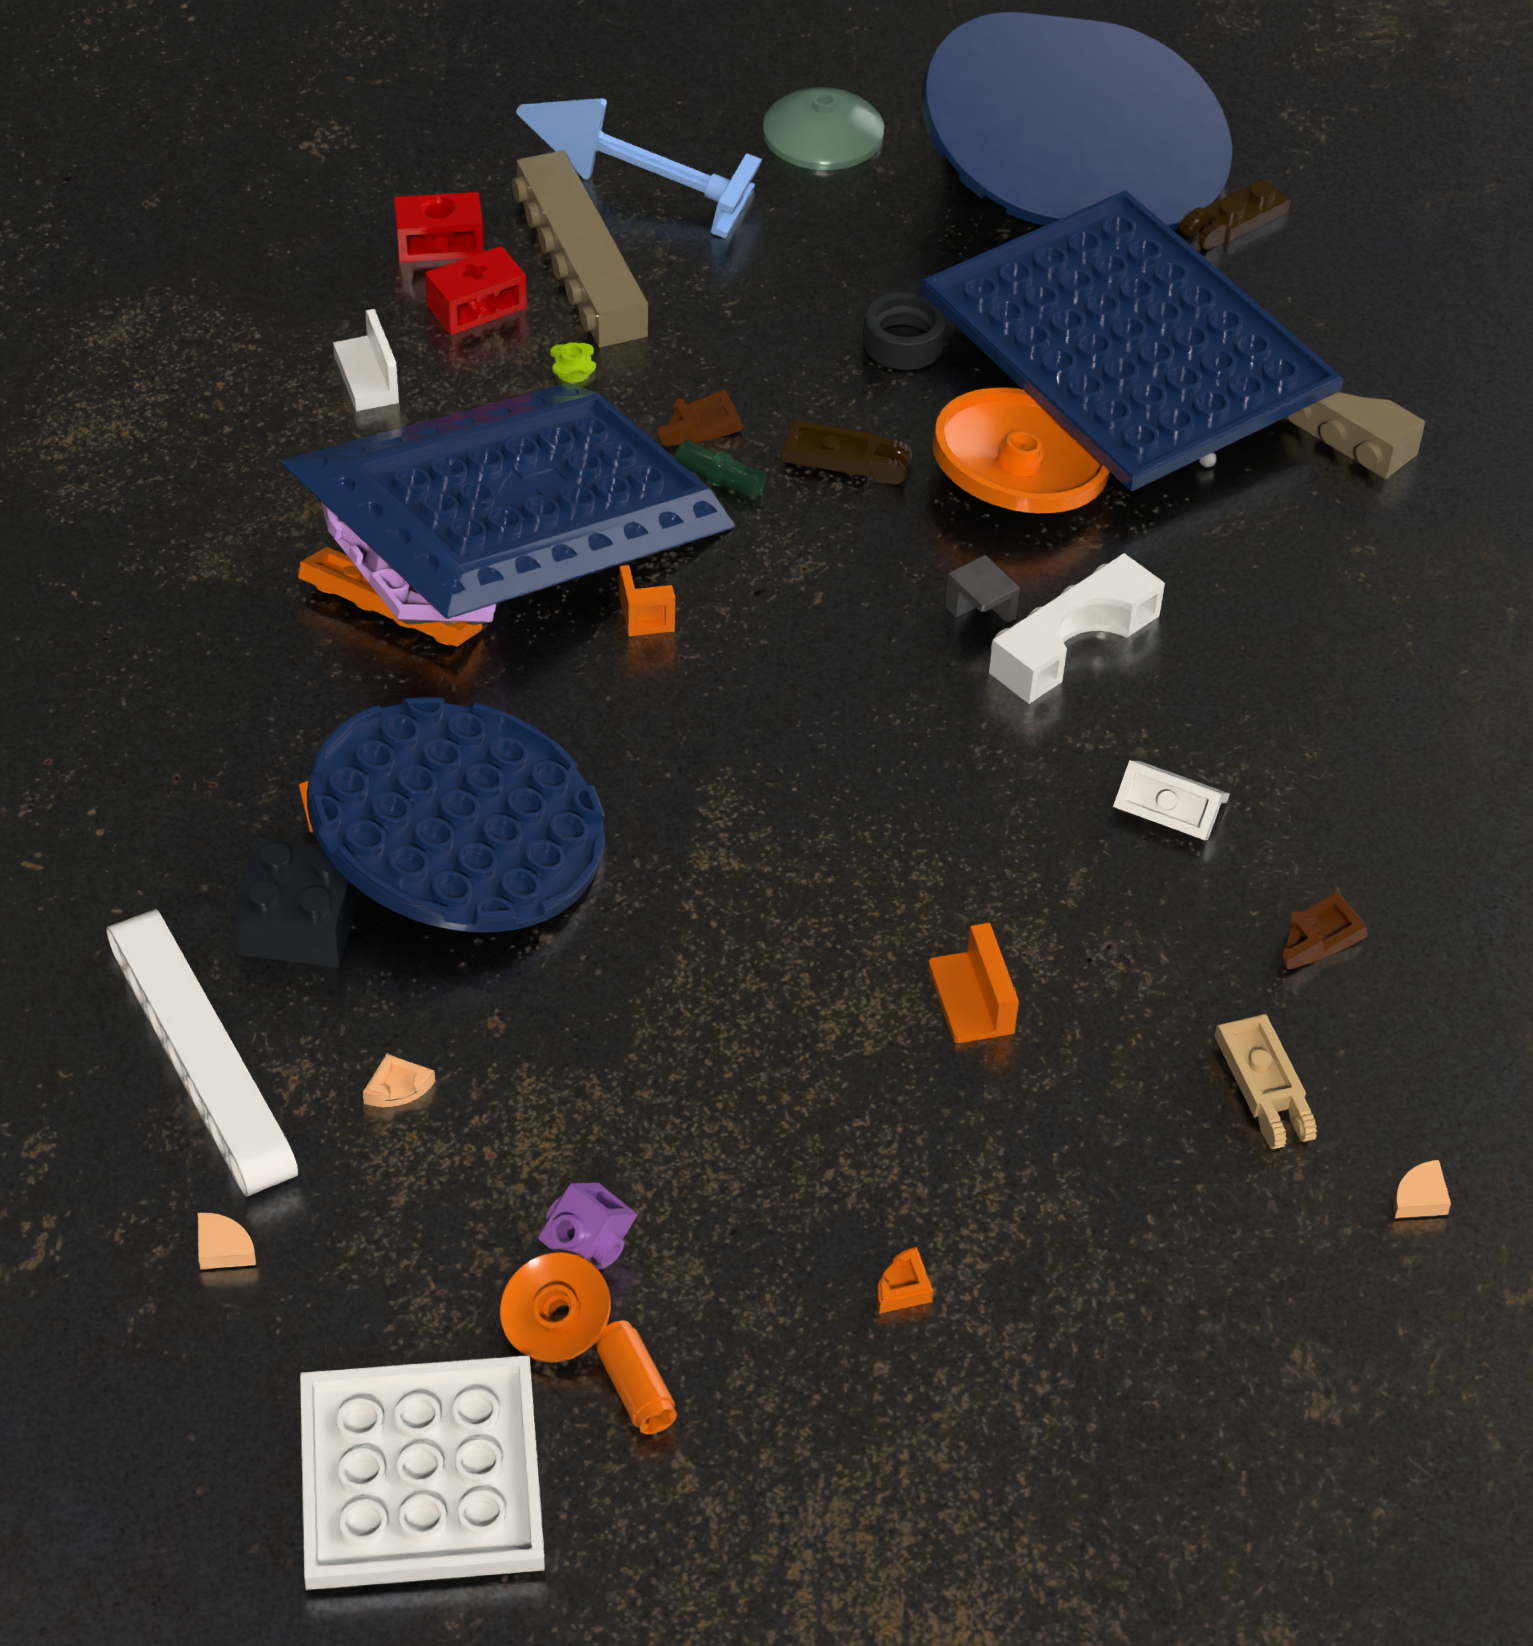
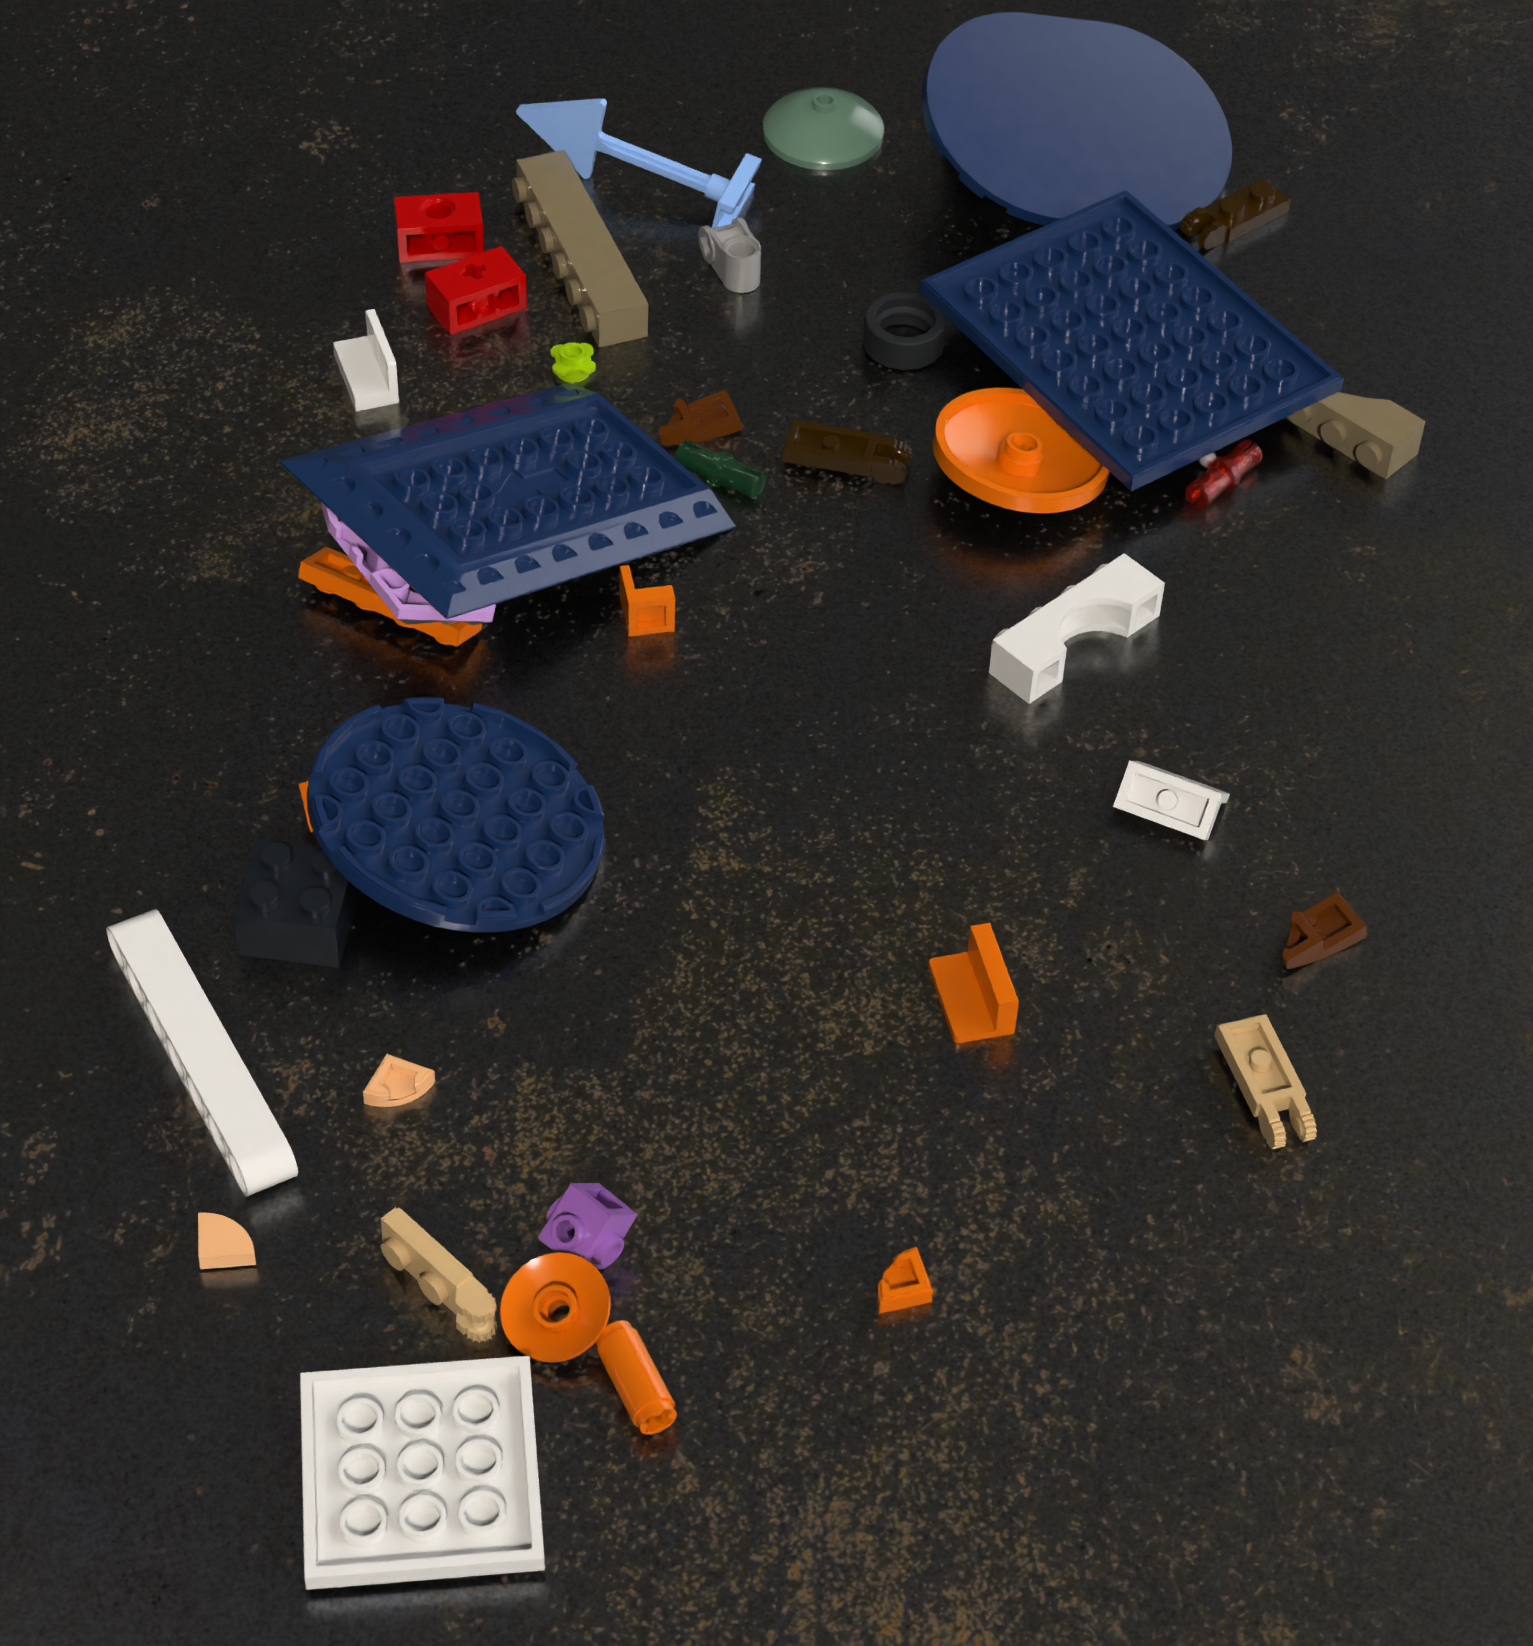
flat silver panel [945,555,1020,623] -> none
light nougat tile [1394,1160,1451,1218] -> none
none -> tan hinge [381,1207,497,1343]
none -> light grey piece [698,217,761,293]
none -> clear red pin [1186,440,1262,509]

